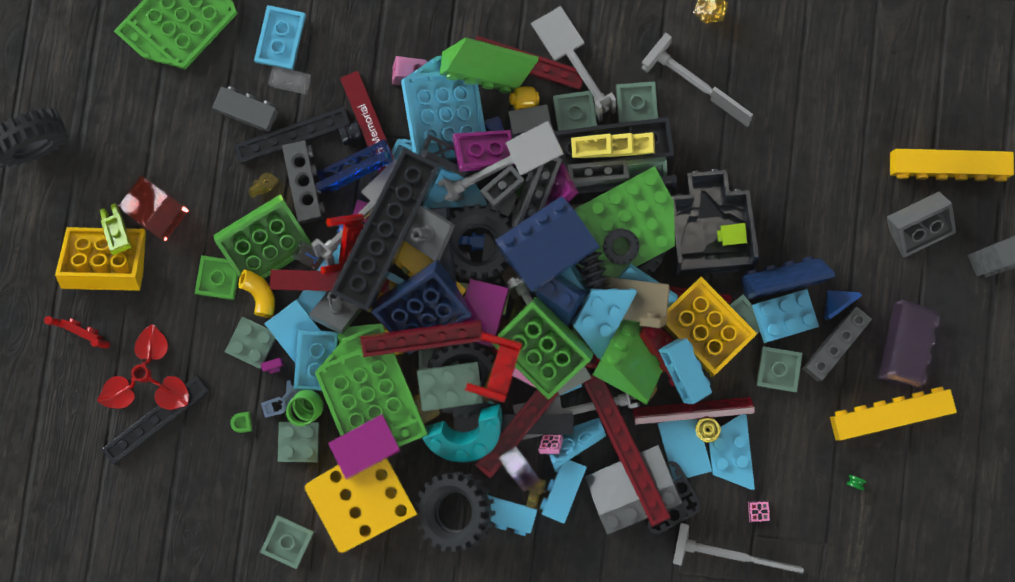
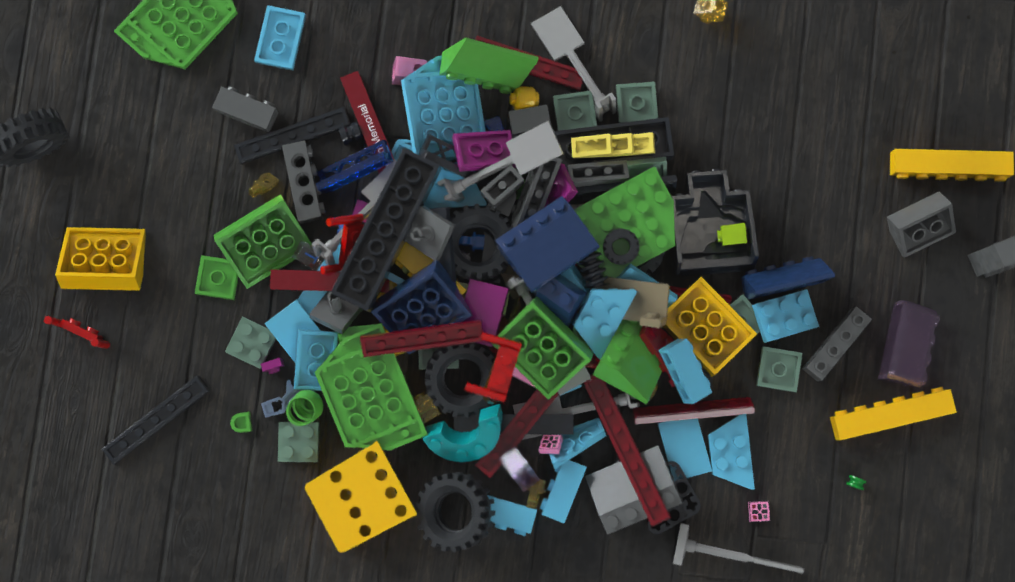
red plant [97,324,189,410] -> none
lime hinge [100,203,132,255] -> none
clear red slope [118,176,188,241] -> none
yellow cylinder [238,270,275,318] -> none
sand green plate [260,515,314,569] -> none
clear plate [268,66,311,95] -> none
magenta tile [328,414,401,480] -> none
sand green plate [417,362,483,411] -> none
light grey piece [641,33,753,127] -> none
light yellow plate [695,417,721,442] -> none
blue slope [824,290,862,321] -> none

